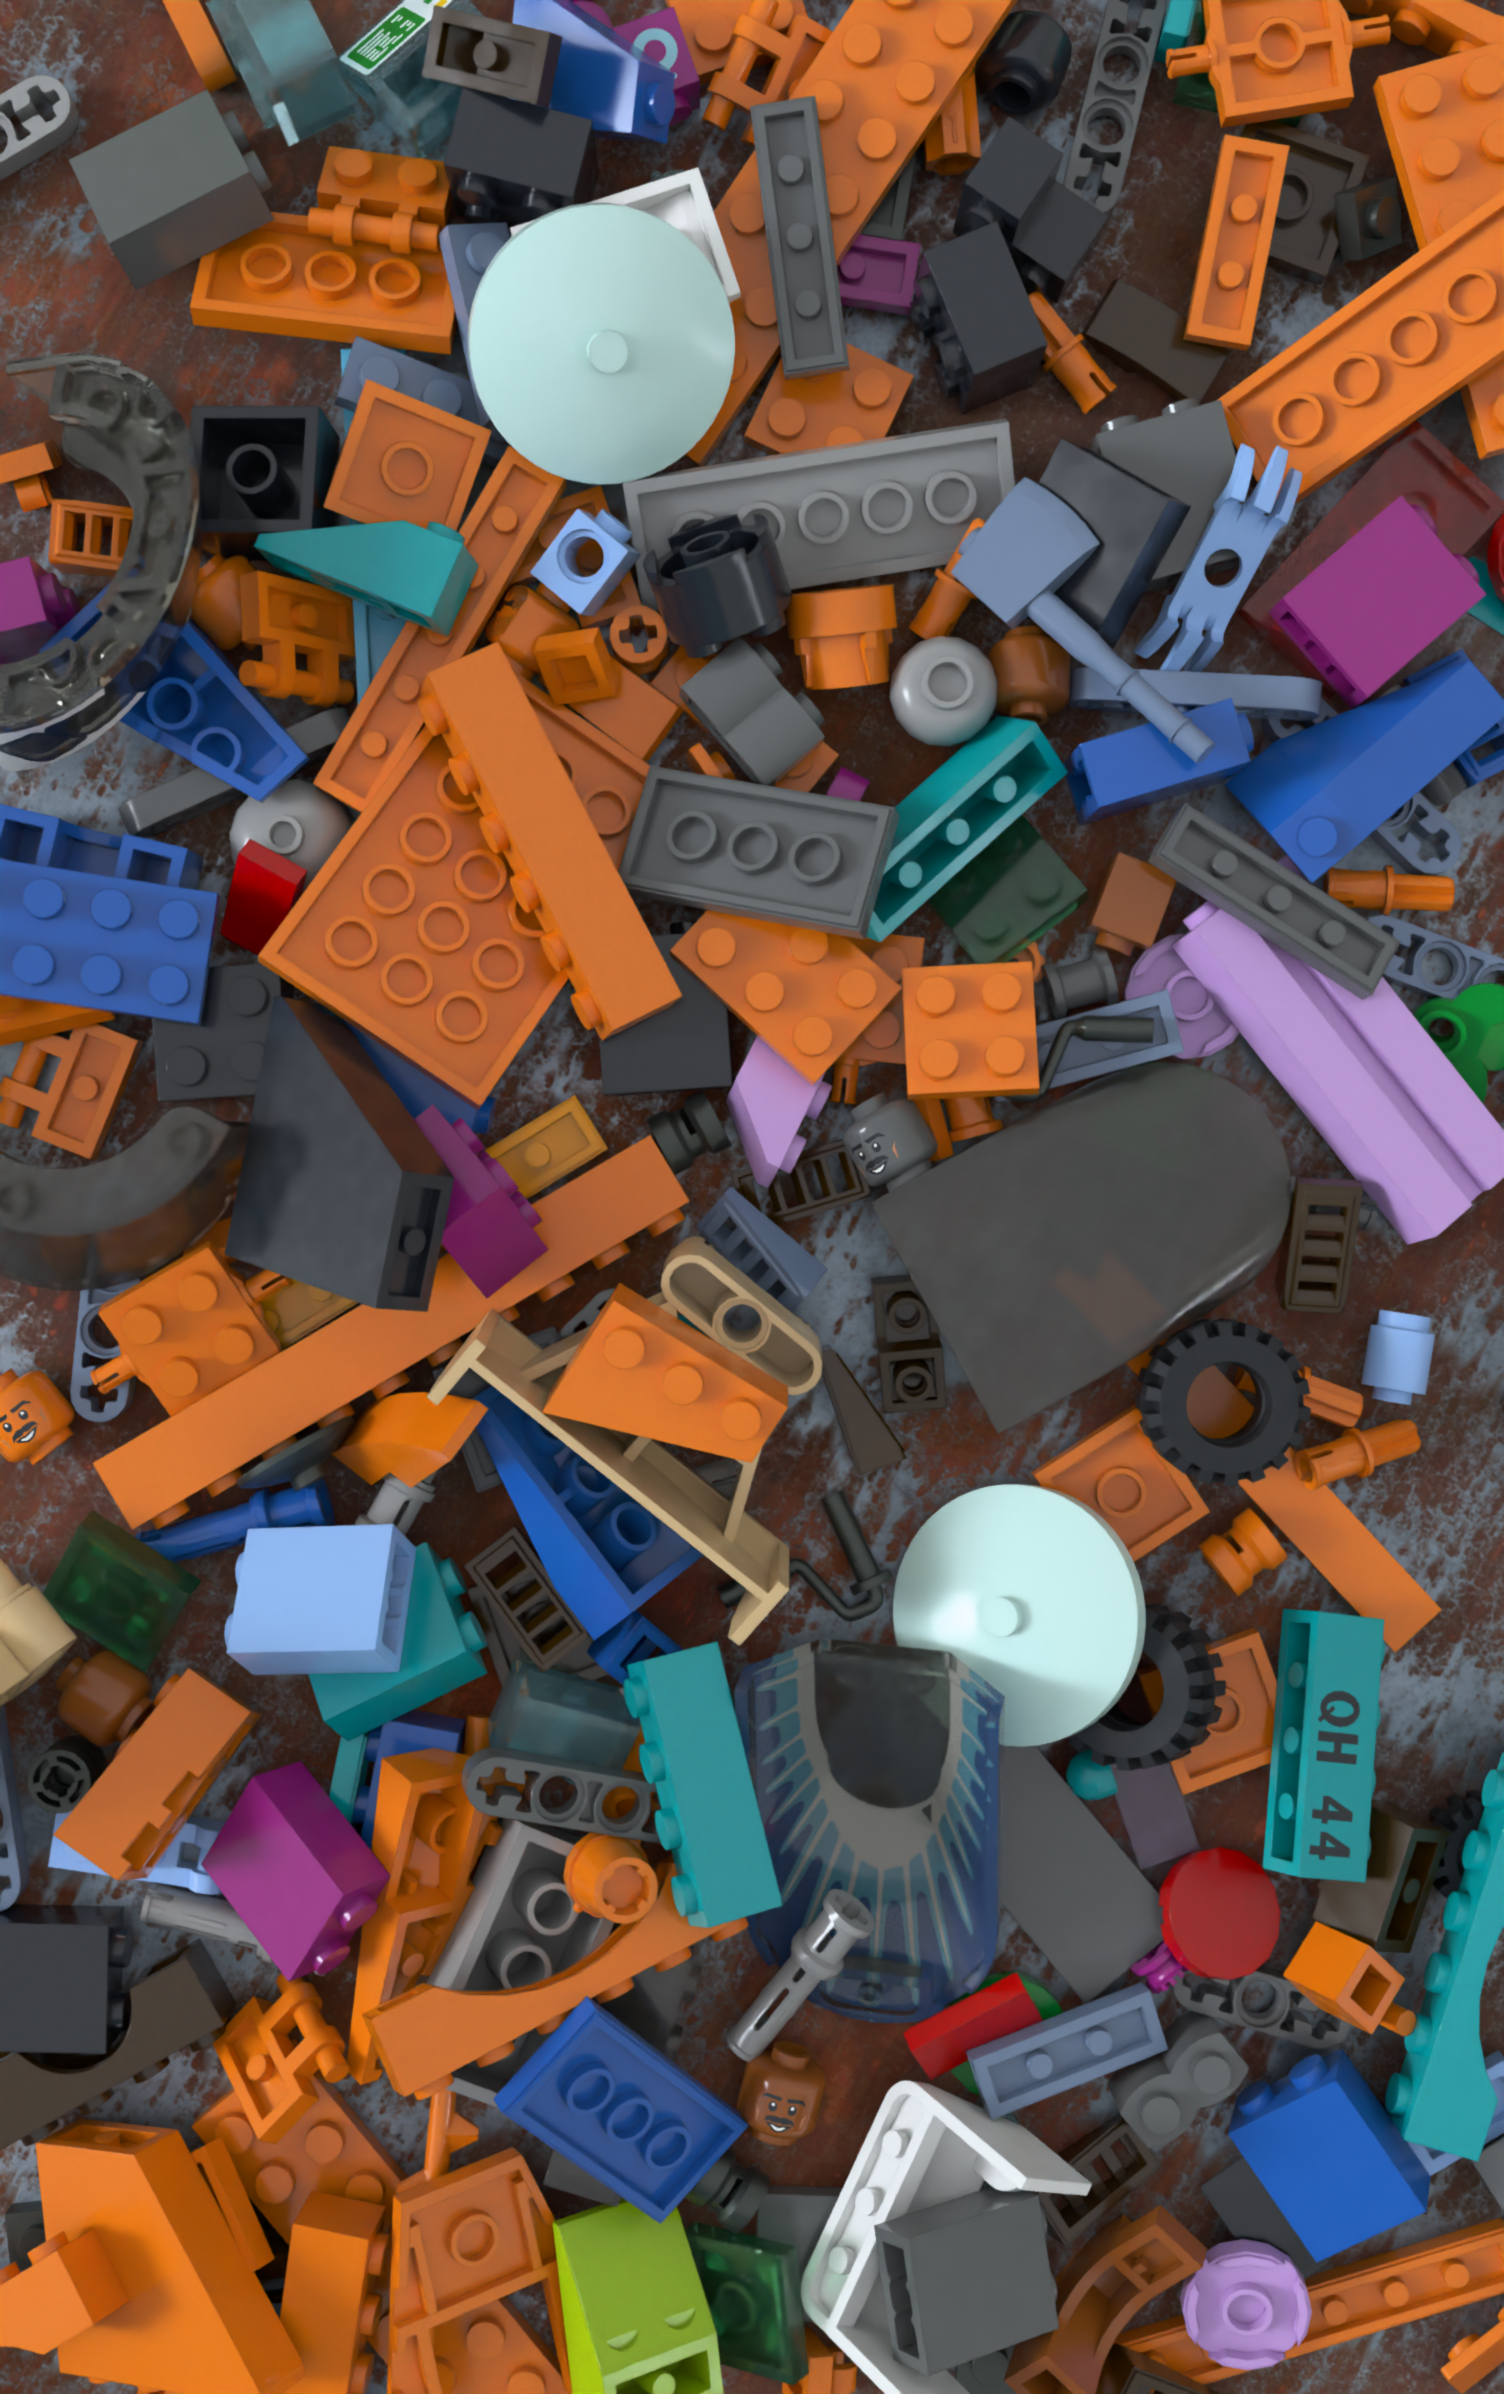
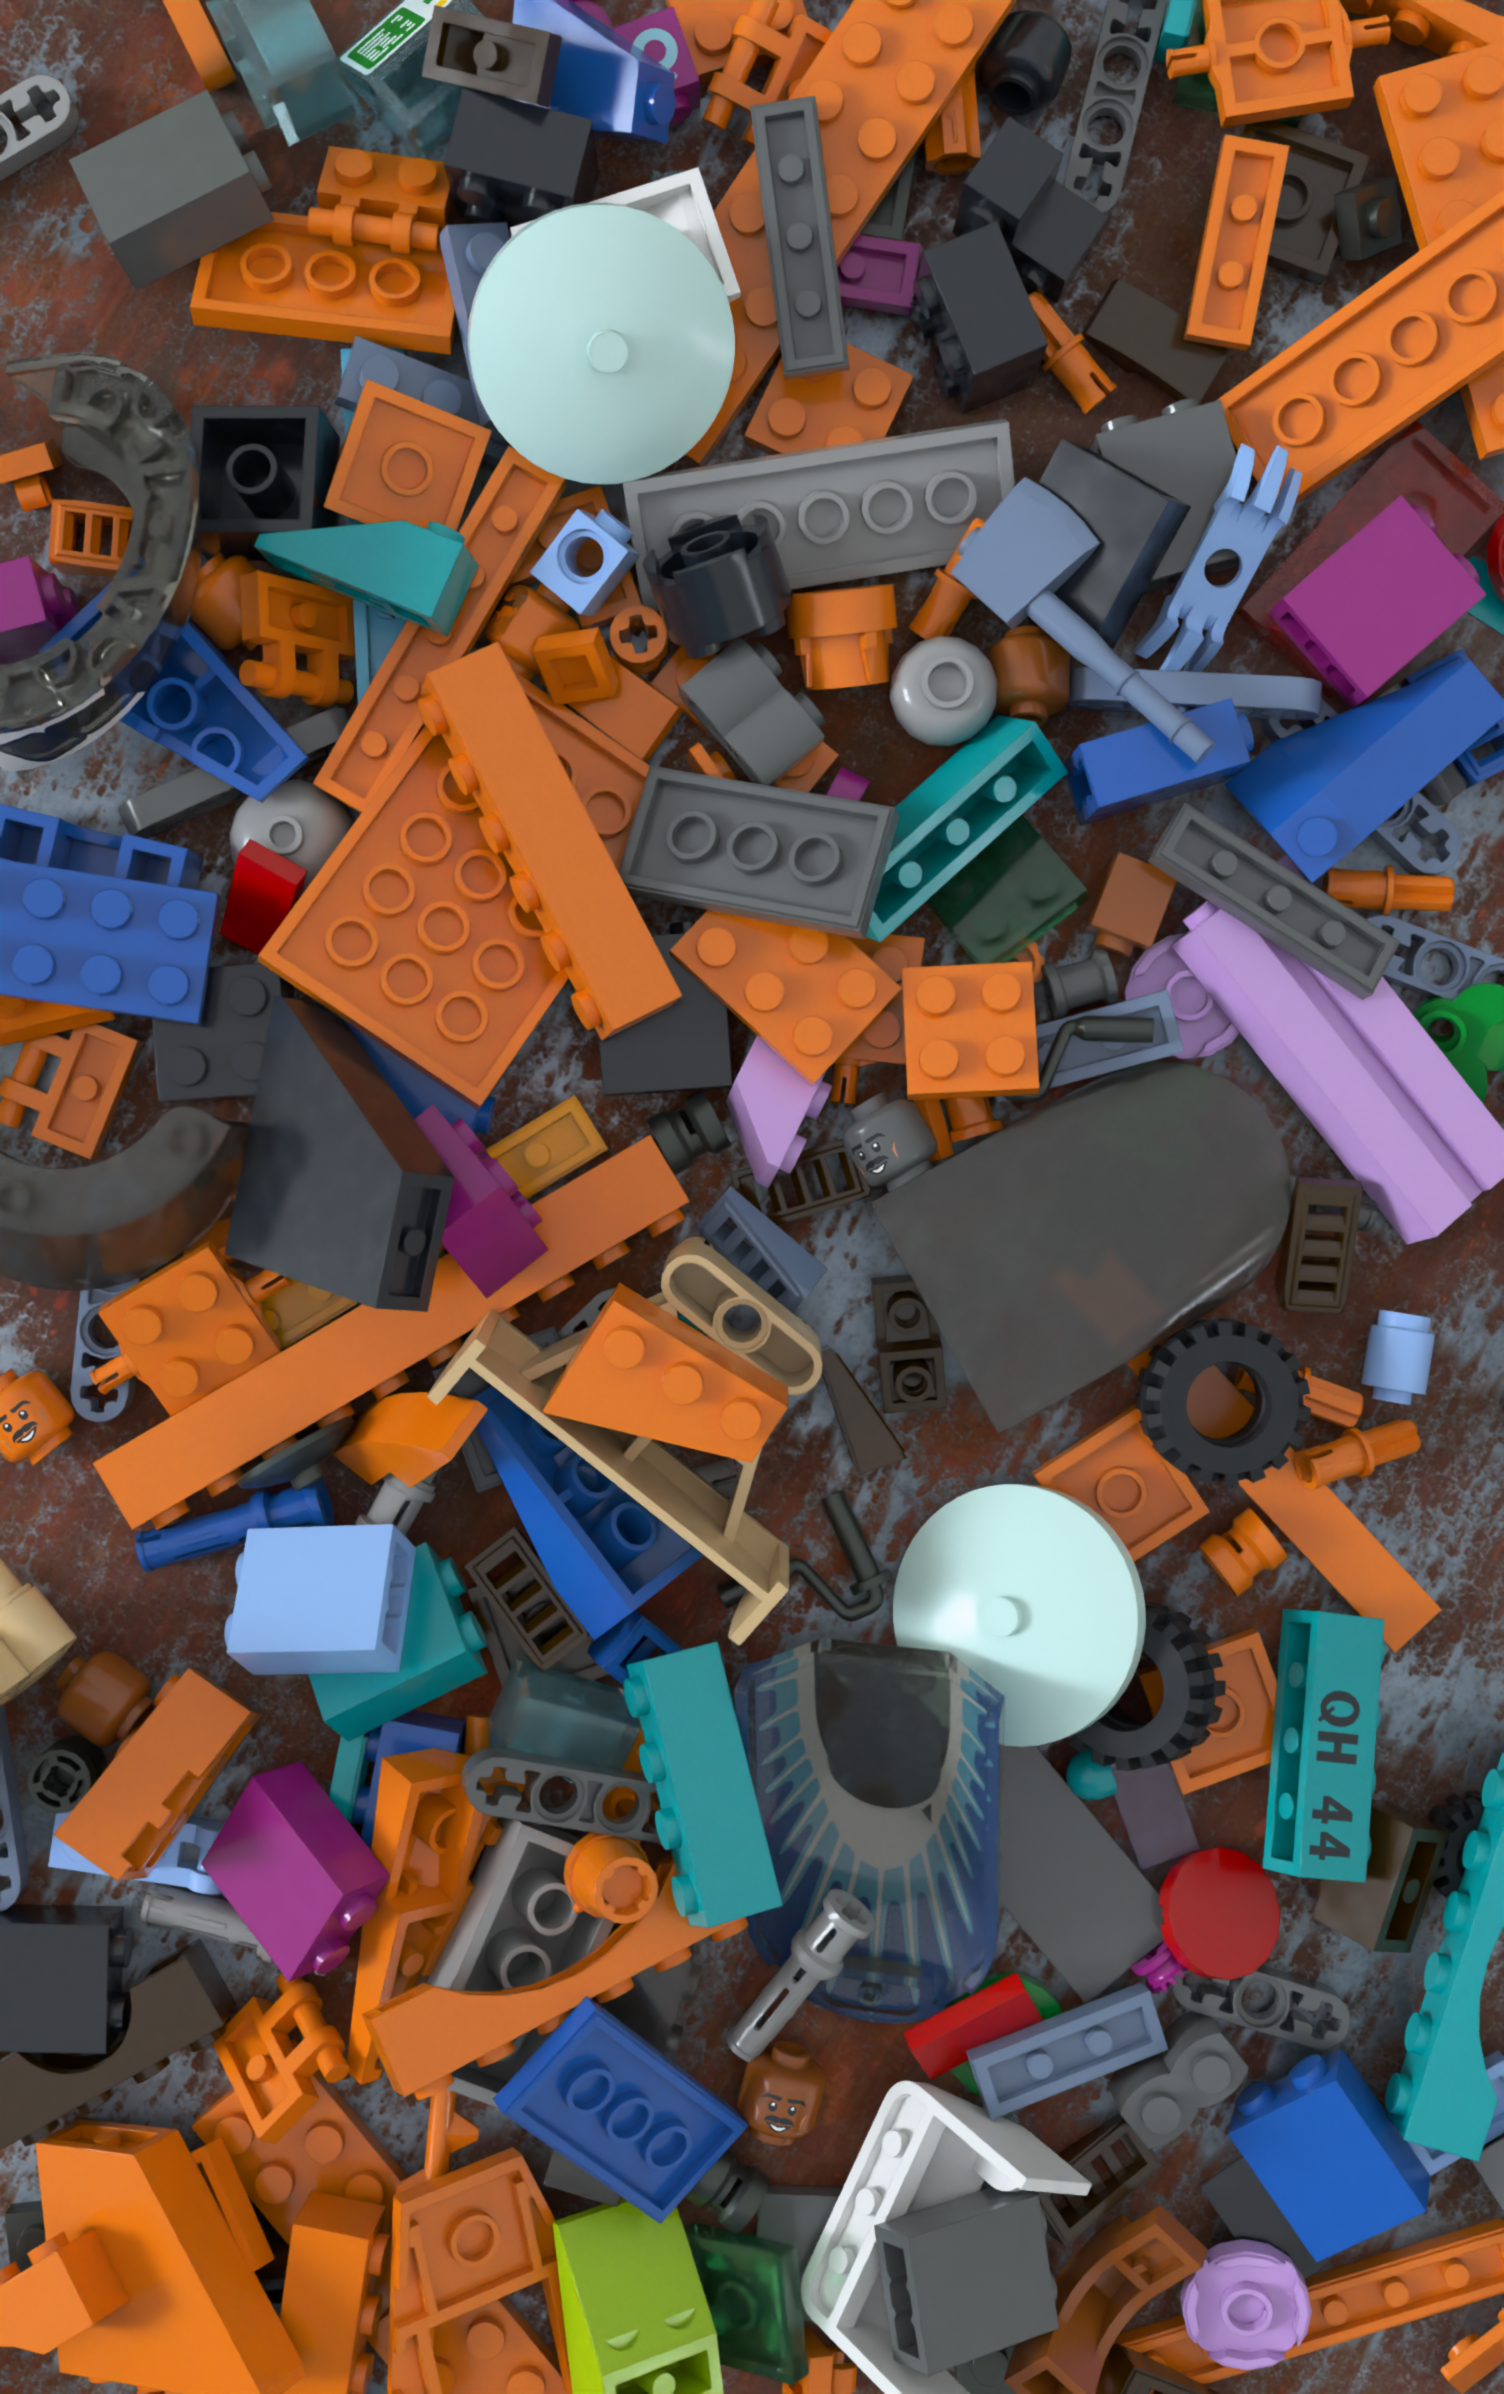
clear green plate [43,1510,201,1672] -> none
orange brick [1283,1921,1416,2036] -> none

